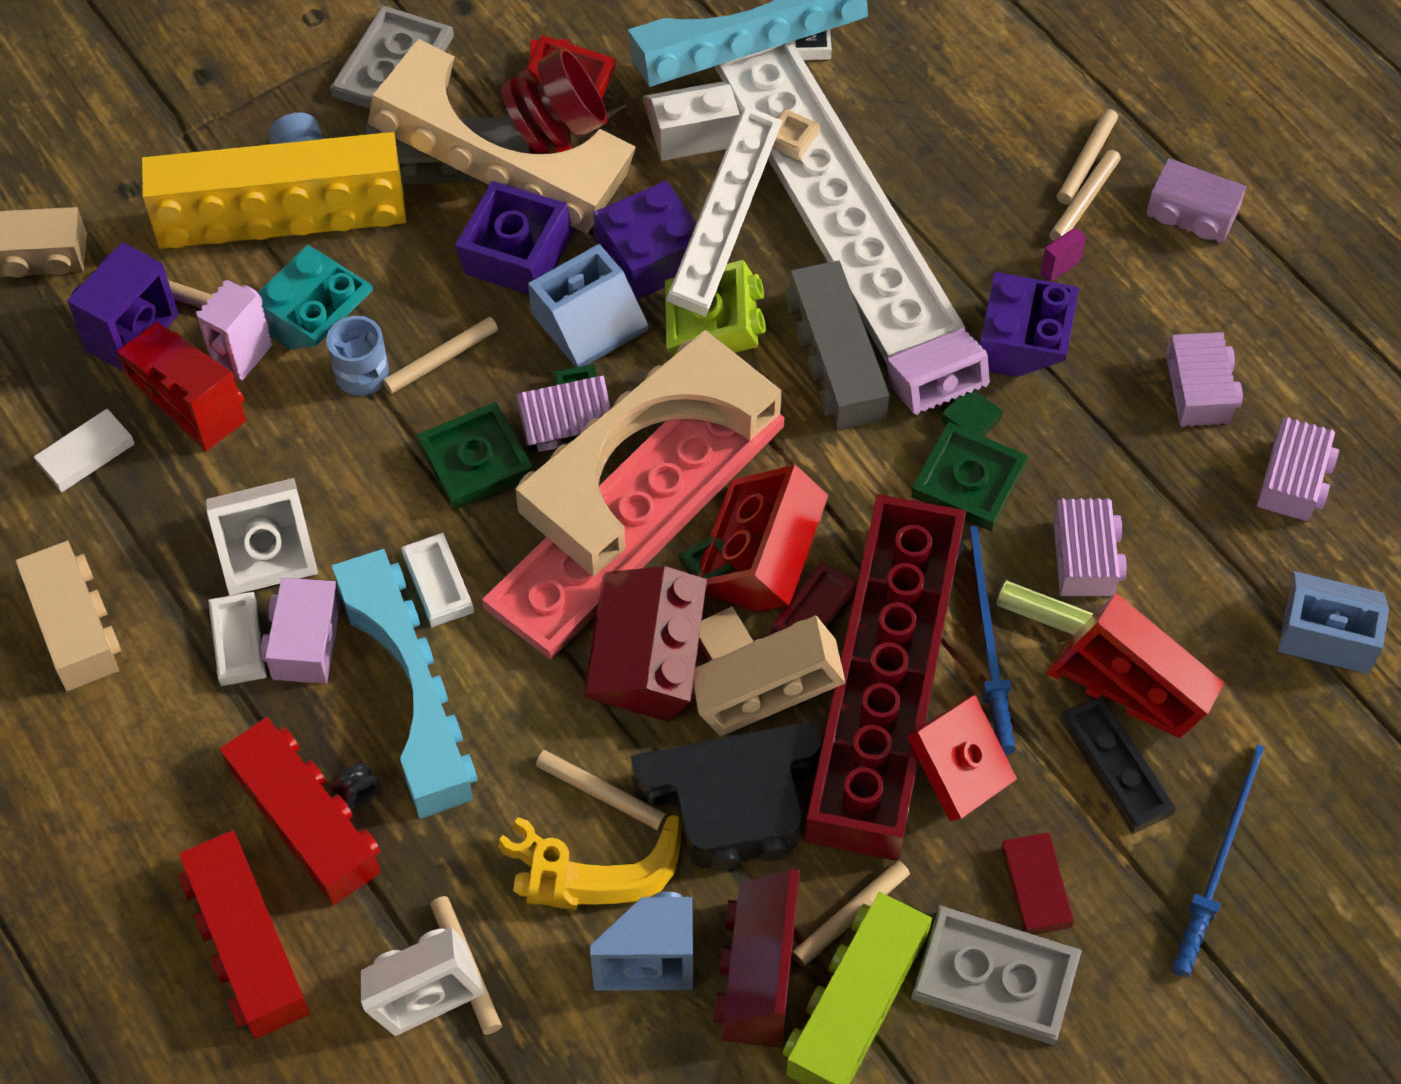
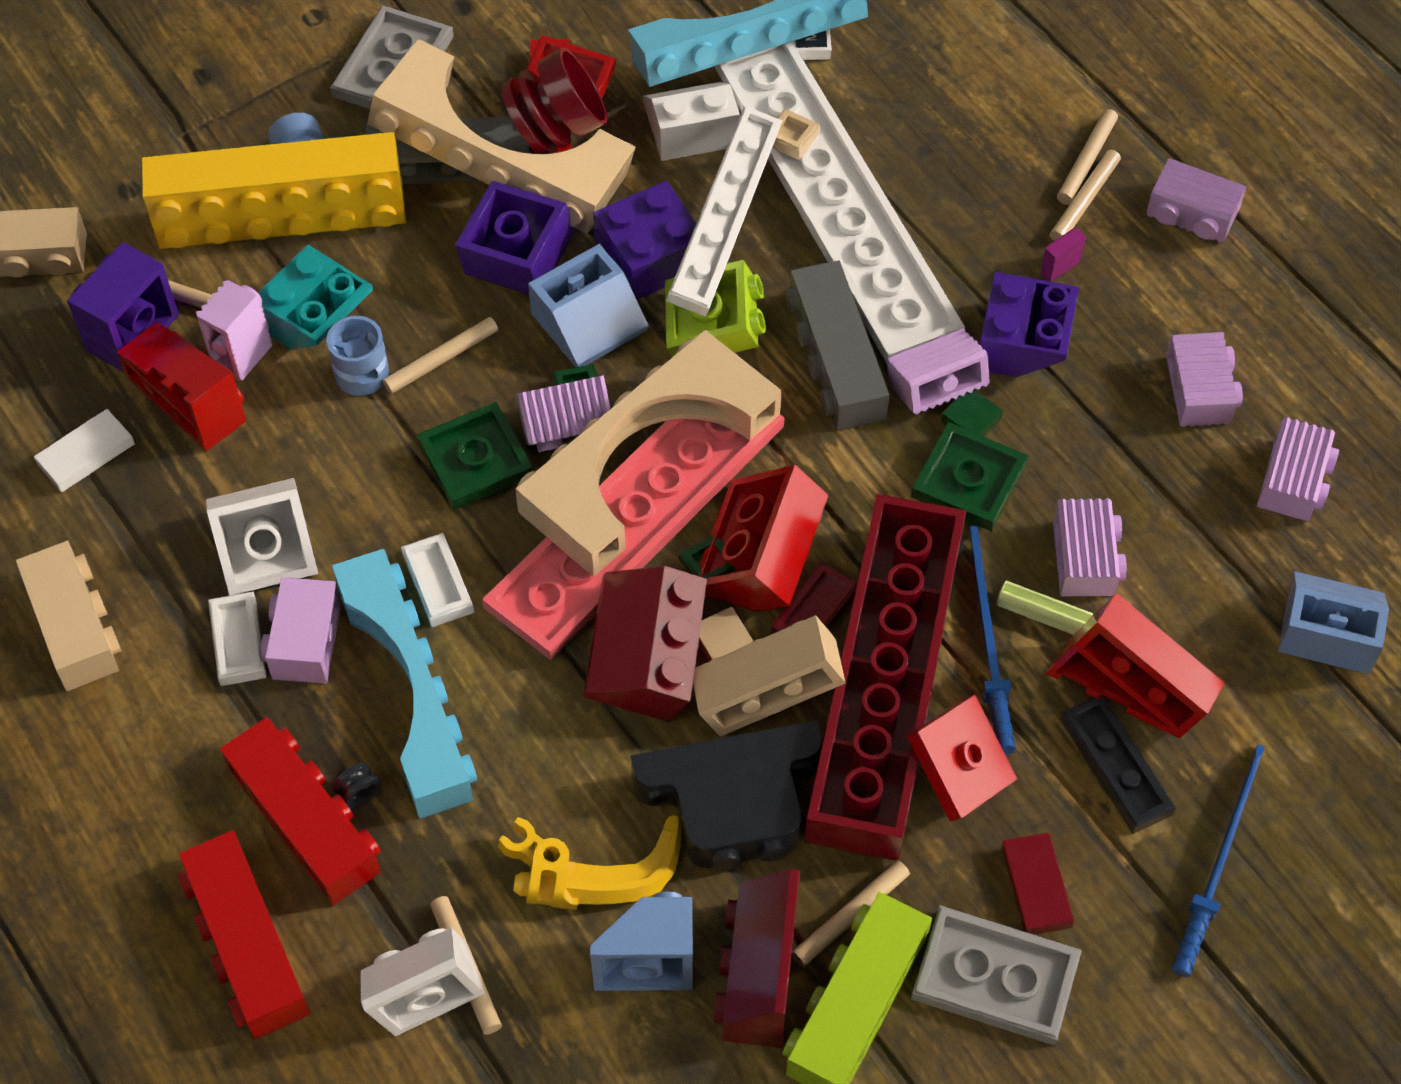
tan bar [536,750,667,831] -> none

